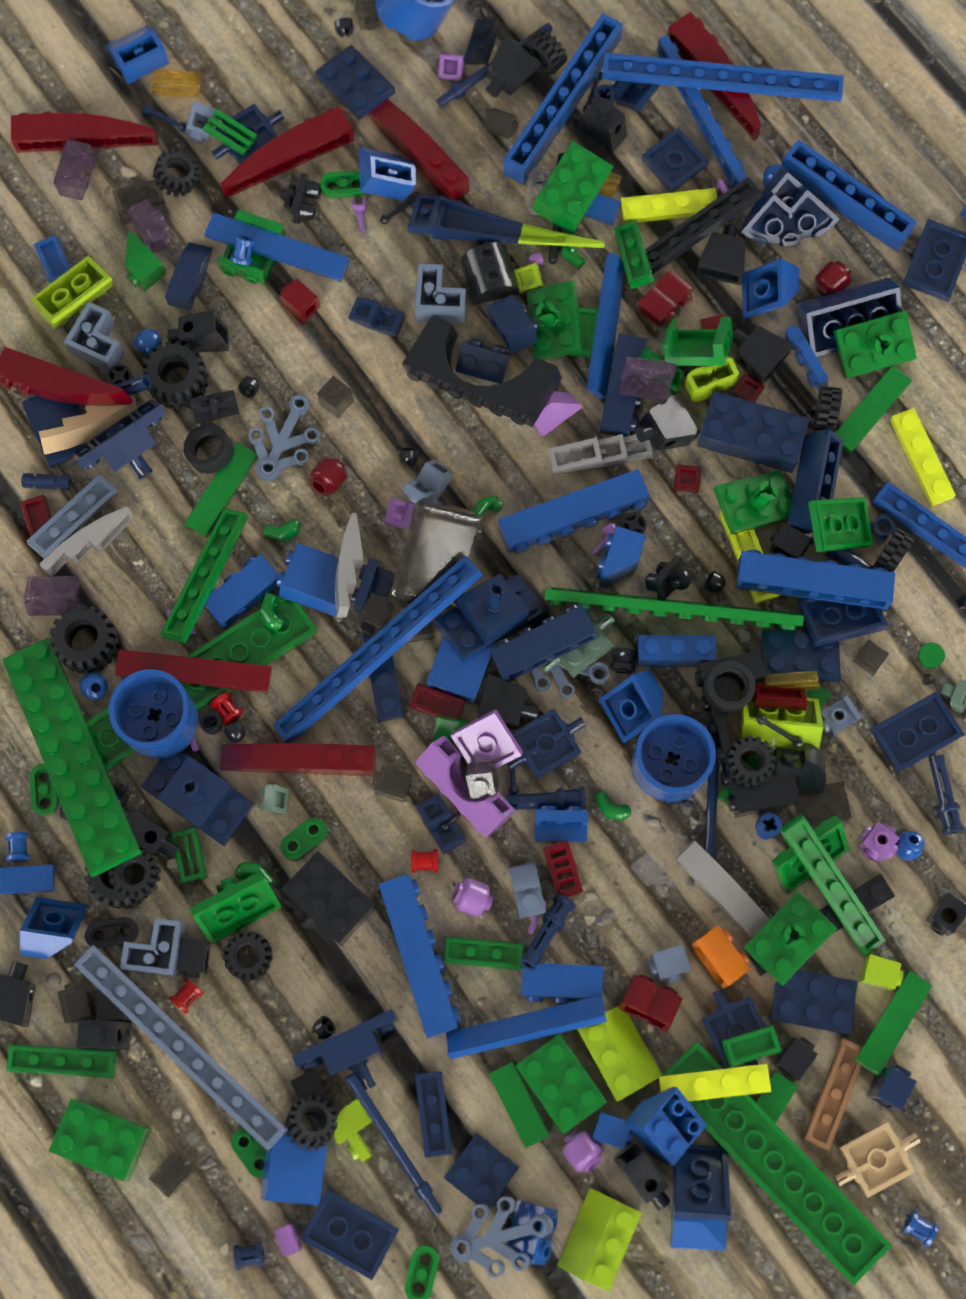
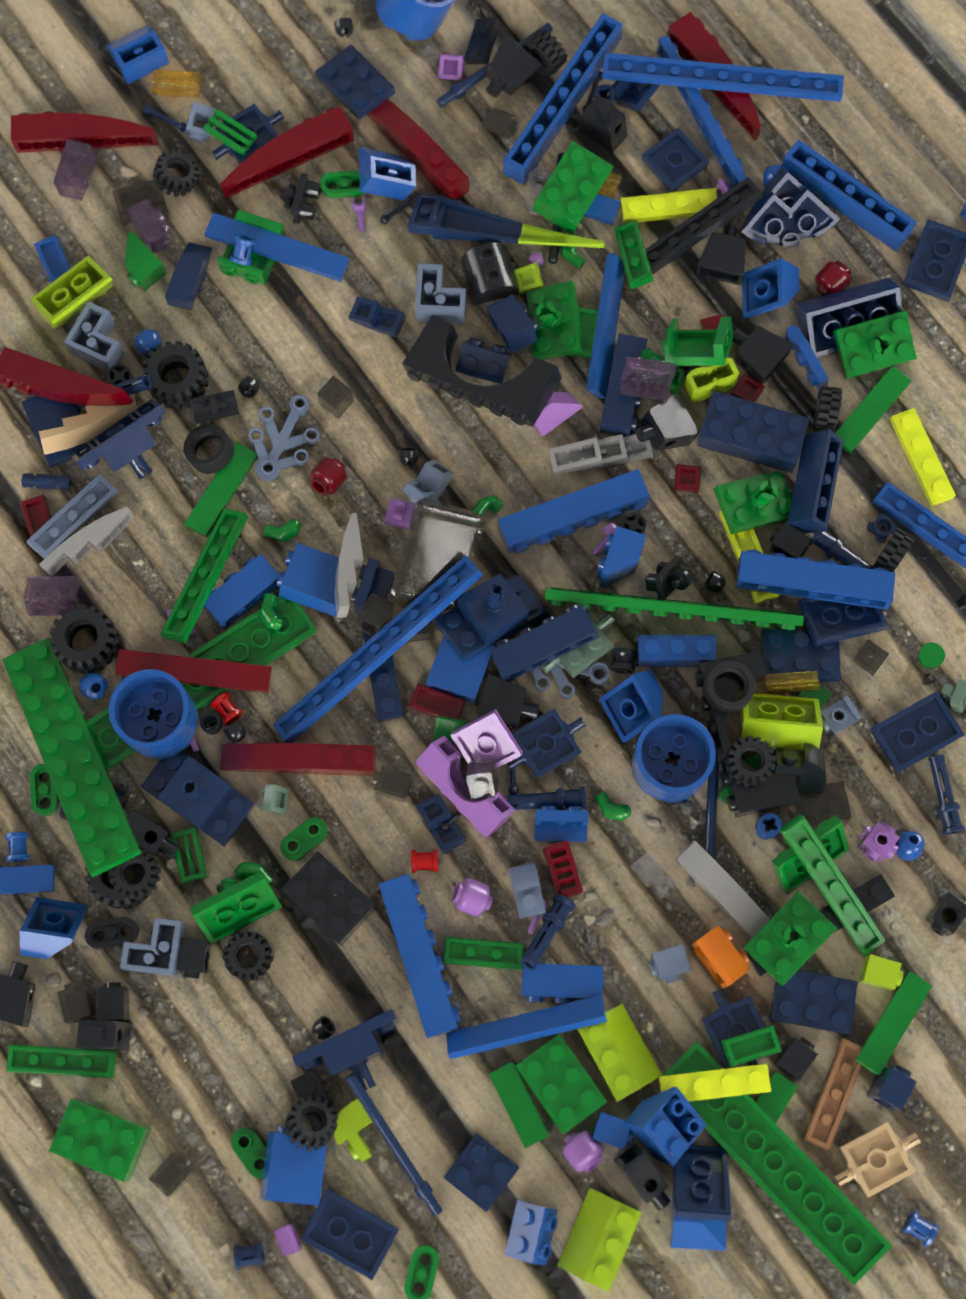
sand blue plate [74,945,287,1151] -> none
black torso [167,310,229,353] -> none
red bush [168,978,204,1014] -> none
dark red brick [280,279,320,323] -> none
dark blue plate [415,1071,452,1158] -> none
sand blue plant [450,1196,553,1278] -> none
dark red brick [618,975,683,1032] -> none
dark red brick [638,269,693,328] -> none
dark red tile [752,685,808,710] -> none
black hinge [757,714,803,748] -> none
green tile [808,497,873,552] -> none

